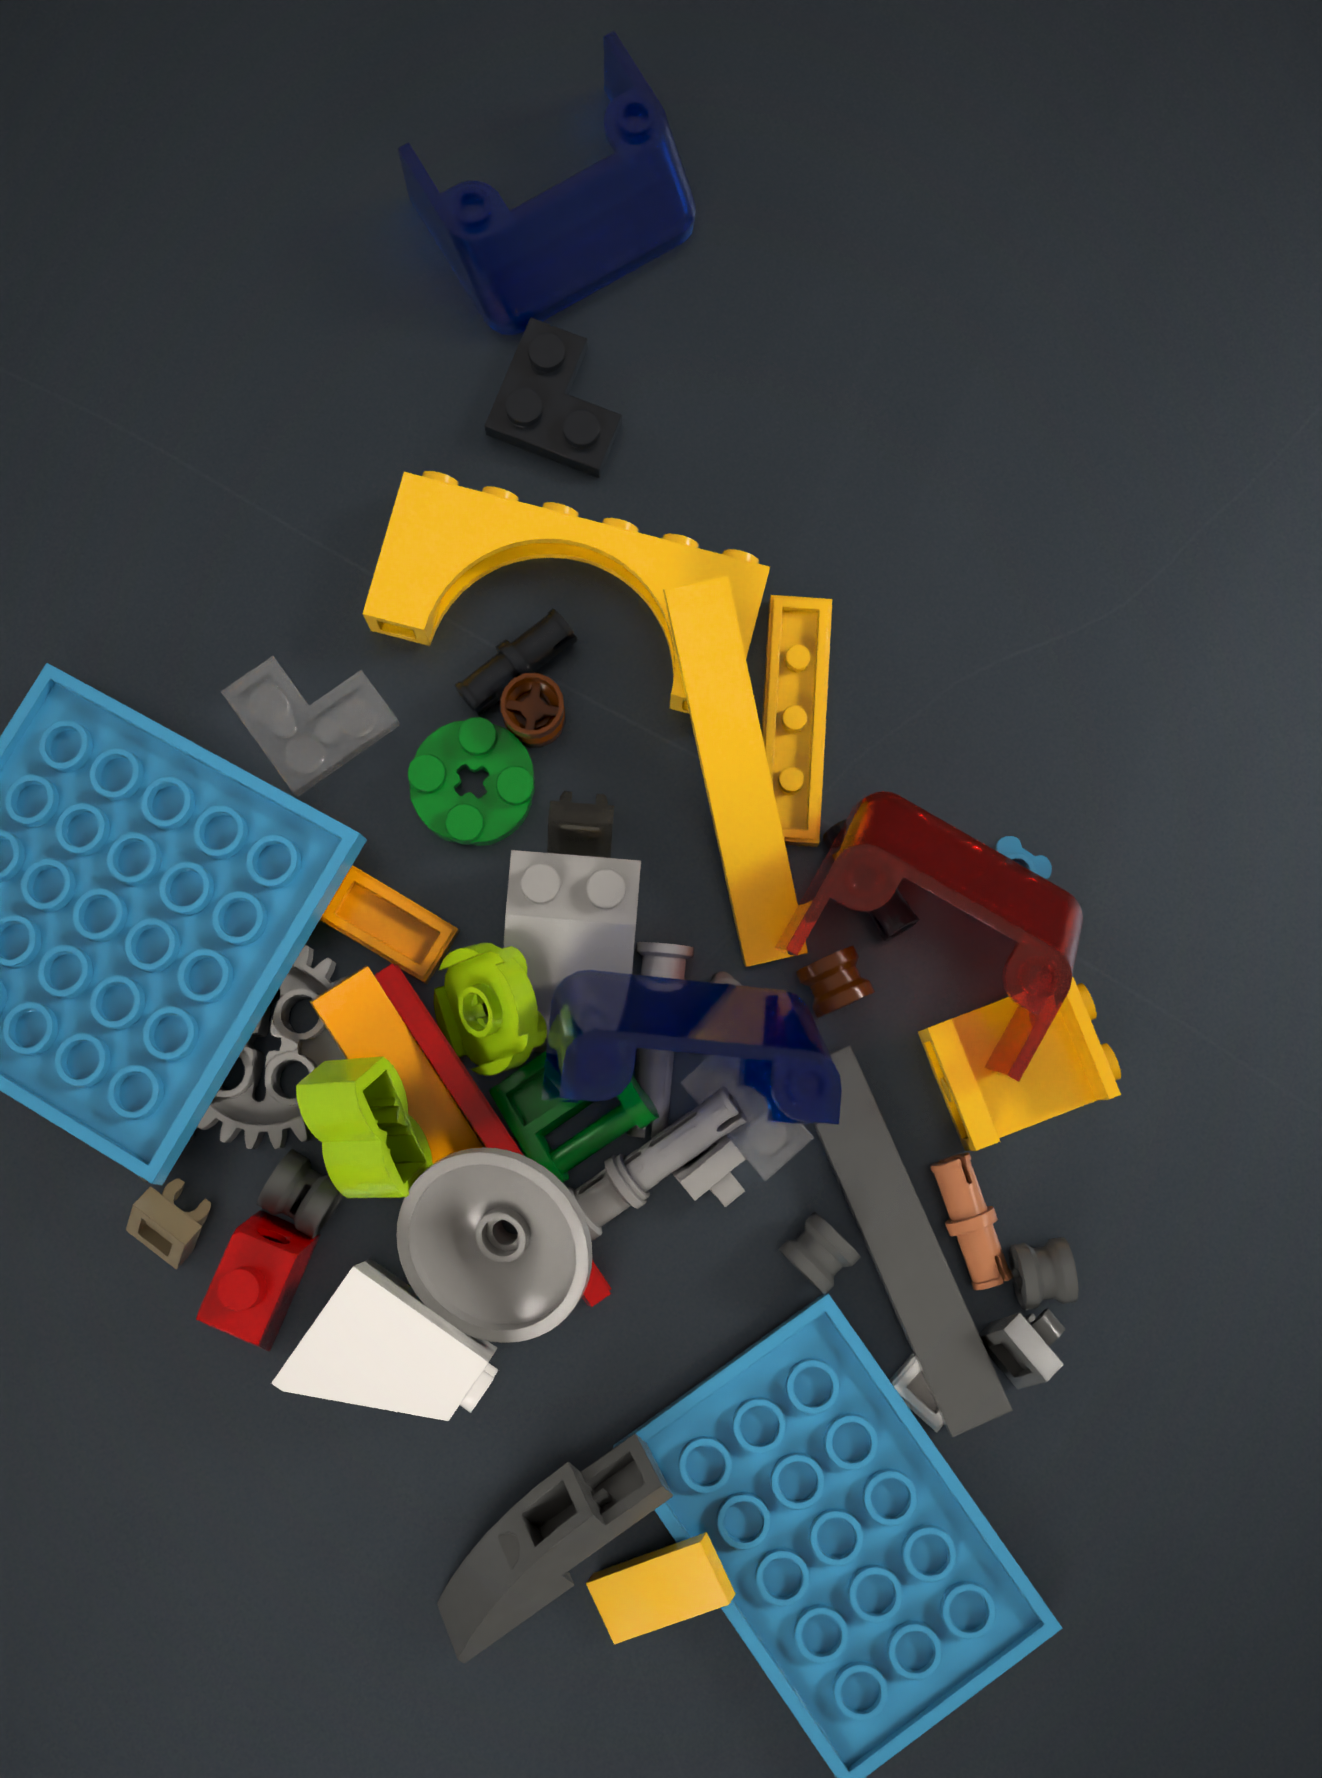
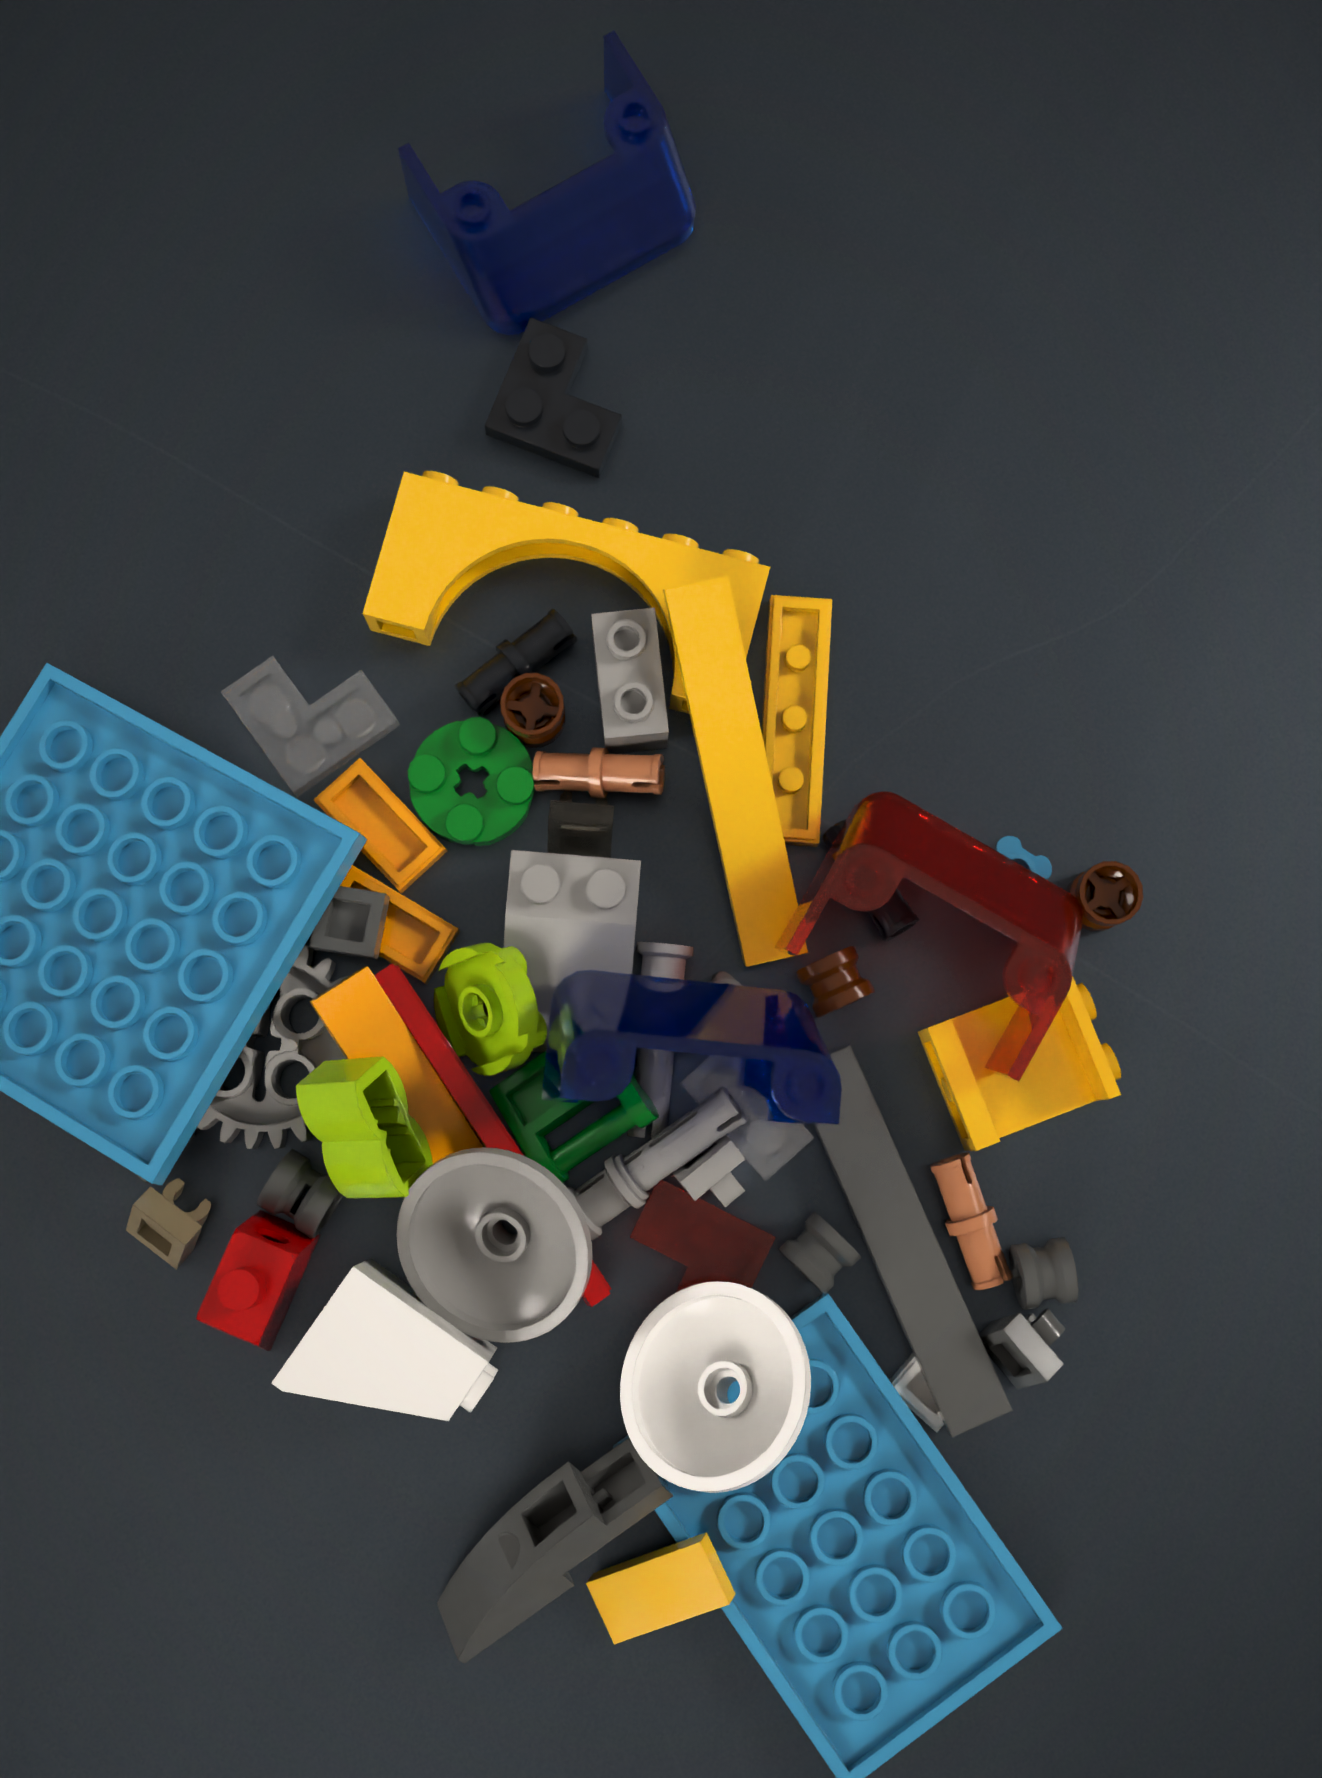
none -> dark grey plate [309,886,390,960]
none -> light orange tile [314,758,447,894]
none -> nougat pin [533,747,665,798]
none -> light grey brick [591,607,669,754]
none -> white dish [620,1281,811,1493]
none -> clear red plate [630,1180,776,1293]
none -> reddish brown wheel [1065,861,1143,931]

